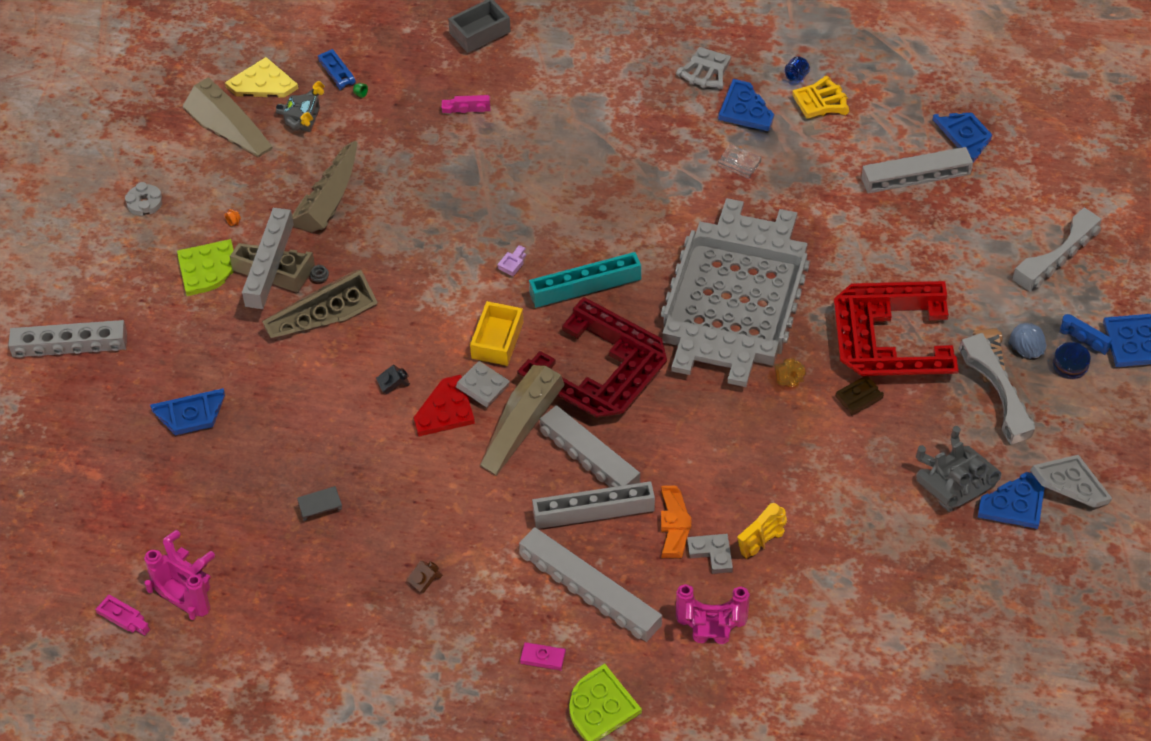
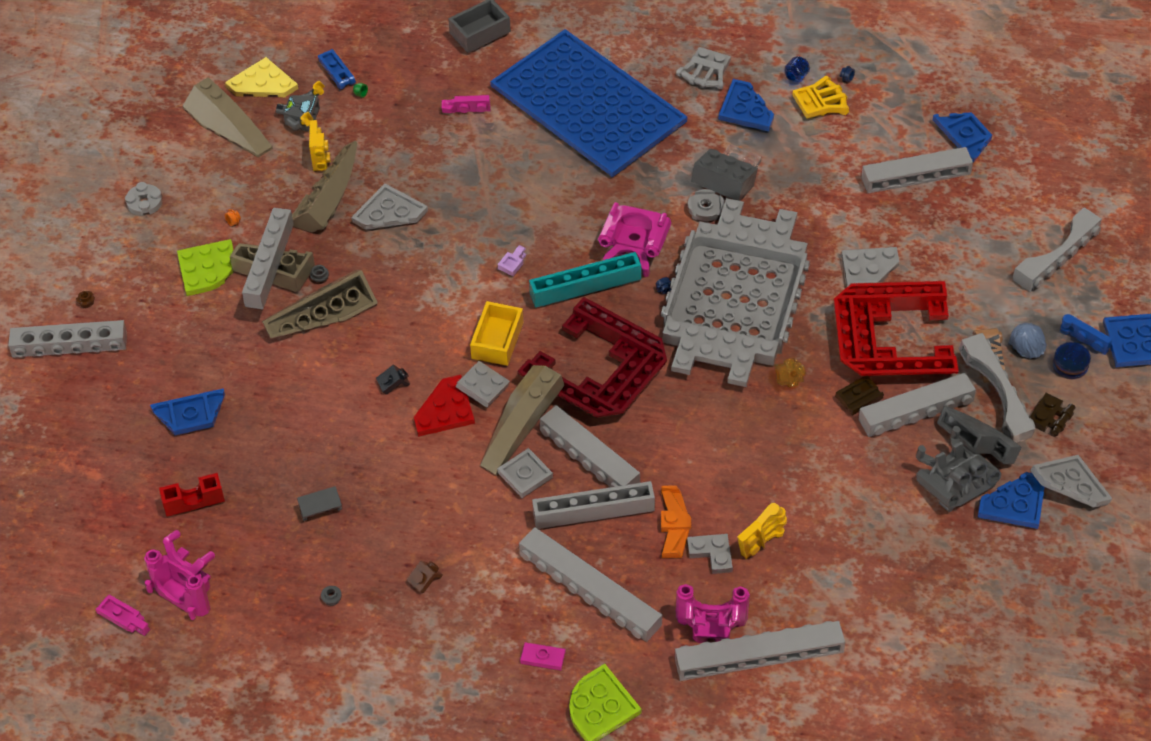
none -> reddish brown plate [76,291,95,308]
none -> red arch [159,472,225,517]
none -> yellow plate [309,120,331,171]
none -> dark grey plate [321,586,342,606]
none -> light grey plate [351,184,428,230]
none -> blue plate [490,29,687,177]
none -> light grey plate [497,448,553,498]
none -> dark pink piece [598,202,672,277]
none -> dark blue plate [656,277,672,294]
none -> light grey brick [675,621,845,681]
none -> light grey plate [688,189,724,221]
none -> dark grey piece [691,149,758,201]
none -> dark blue plate [840,66,855,82]
none -> light grey plate [841,247,899,287]
none -> light grey brick [858,373,976,437]
none -> dark grey slope [937,406,1022,464]
none -> dark brown plate [1029,393,1076,436]

